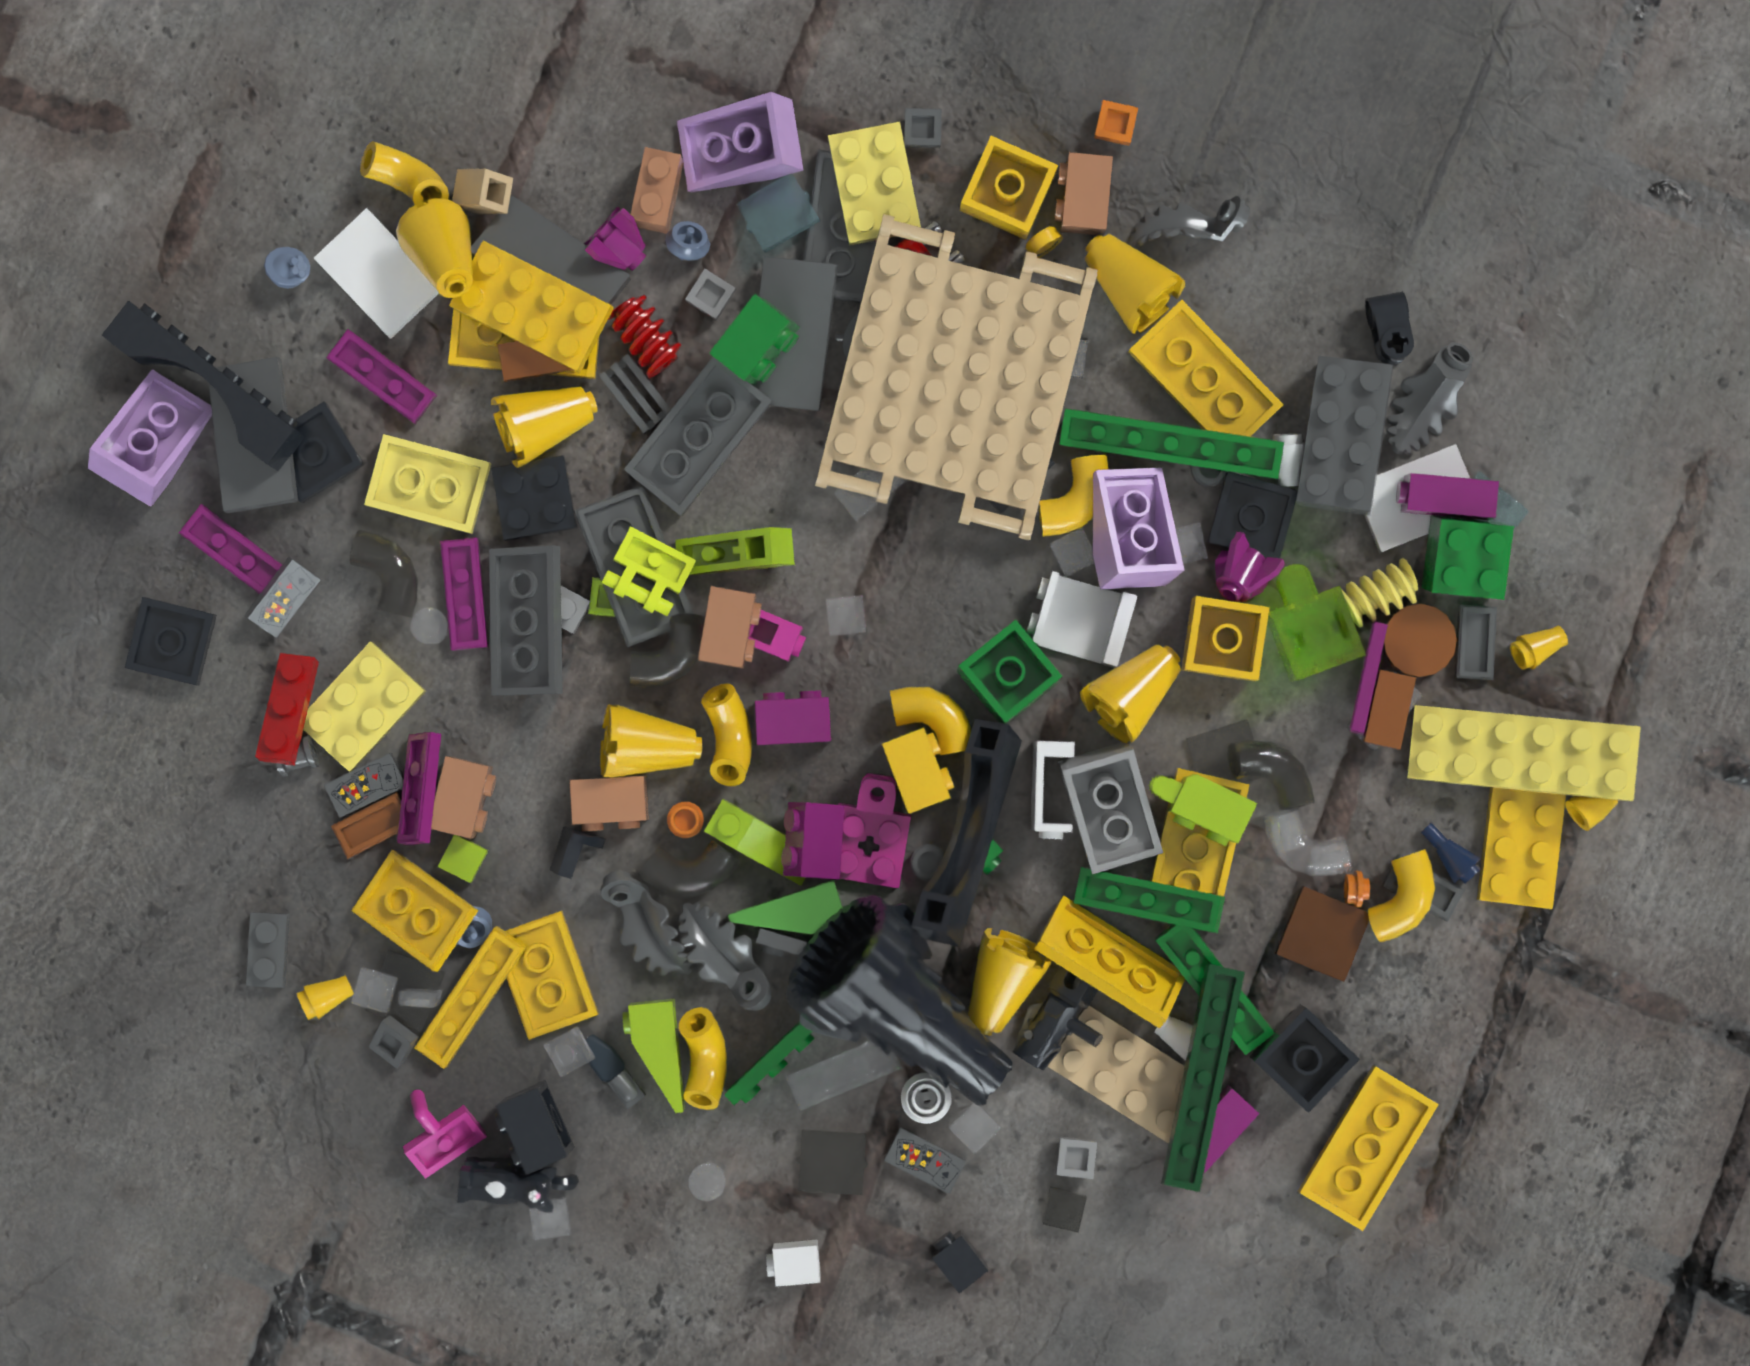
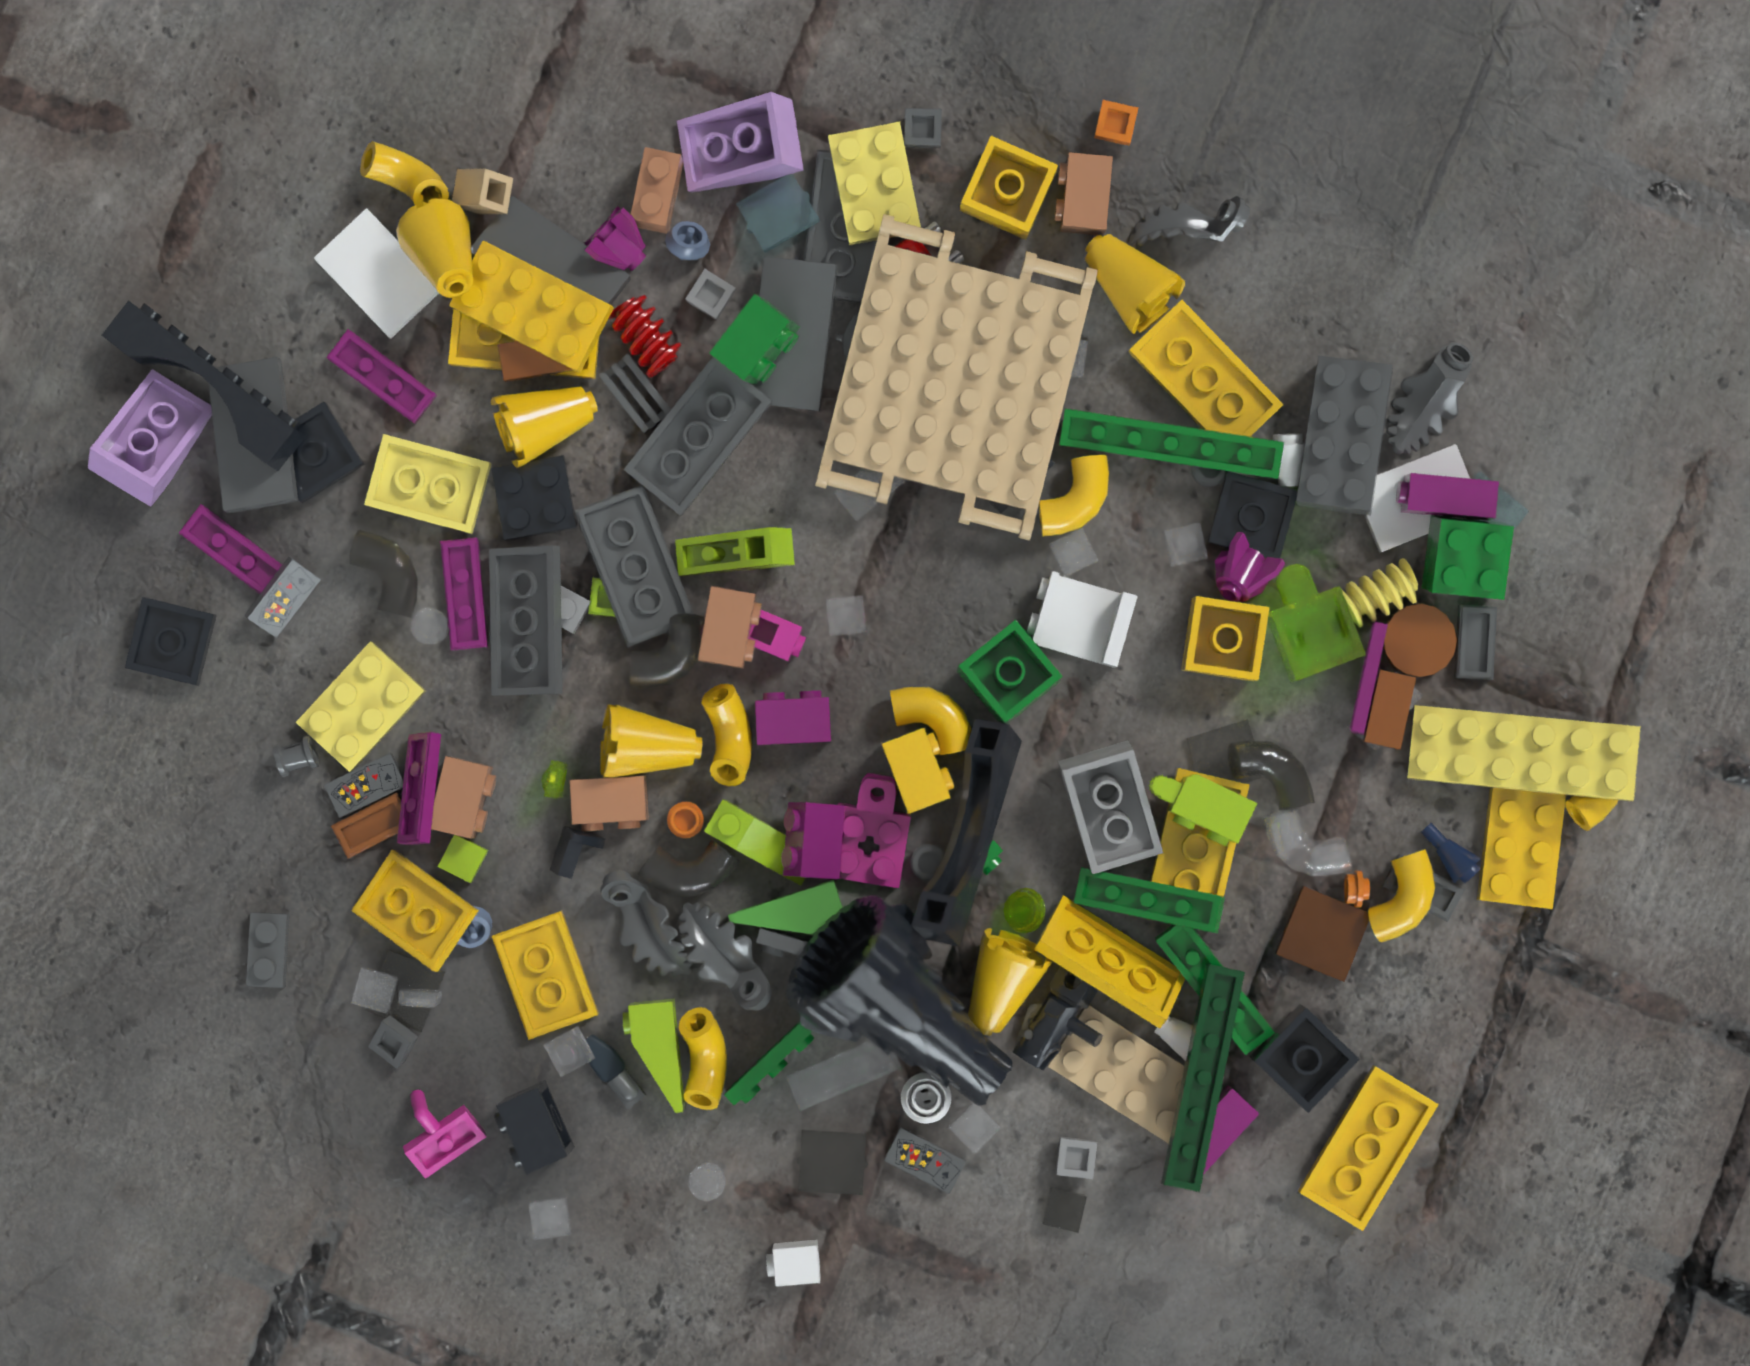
red plate [255,653,319,766] -> none
sand blue hat [264,247,310,289] -> none
yellow cone [296,975,355,1020] -> none
yellow tile [414,926,527,1069] -> none
black animal [457,1157,579,1213] -> none
neon yellow plate [602,526,696,616] -> none
black brick [931,1230,989,1294] -> none
yellow tile [1025,226,1063,258] -> none
white panel [1031,741,1075,839] -> none
yellow cone [1080,645,1181,743] -> none
lavender slope [1093,468,1184,590] -> none
black piece [1365,291,1414,366] -> none
yellow cone [1510,625,1568,670] -> none
none -> clear neon green tile [541,760,568,799]
none -> clear neon green hat [1003,888,1046,933]

